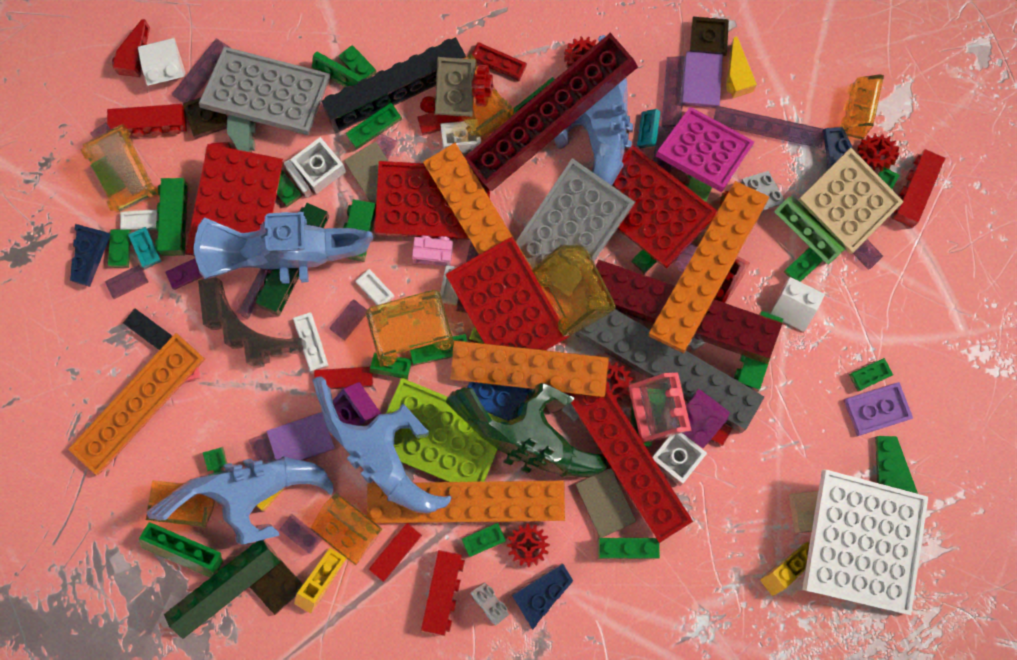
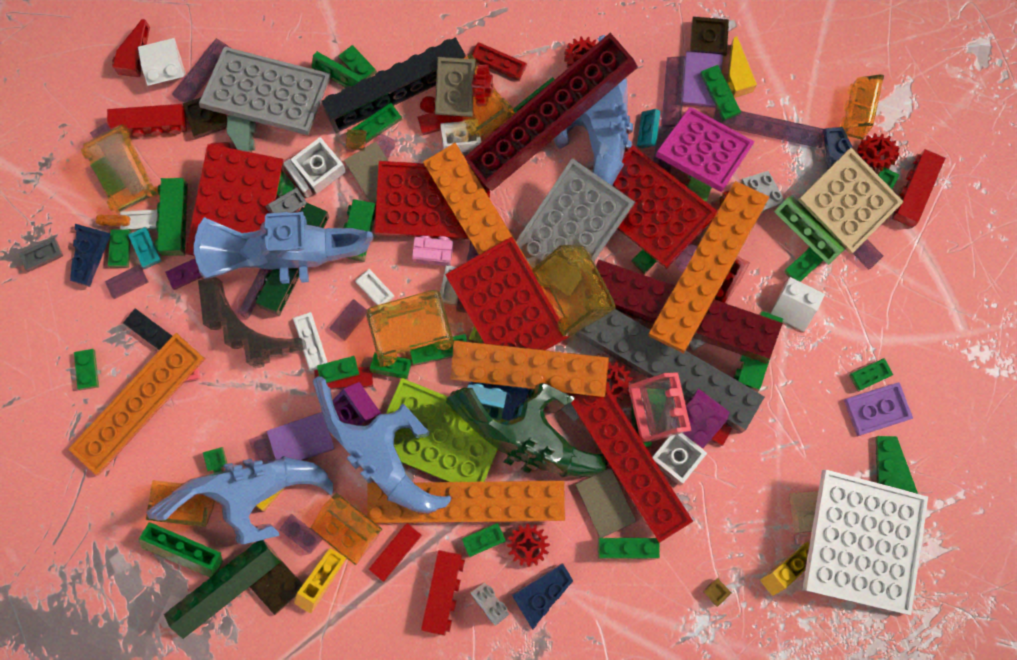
none -> dark grey plate [19,238,63,272]
none -> green plate [74,349,99,390]
none -> orange axle [95,215,131,226]
none -> dark grey plate [265,188,307,213]
none -> green plate [317,356,360,384]
none -> clear orange tile [346,129,367,150]
none -> medium azure slope [467,384,507,421]
none -> green plate [700,65,741,122]
none -> pearl gold plate [703,578,732,607]

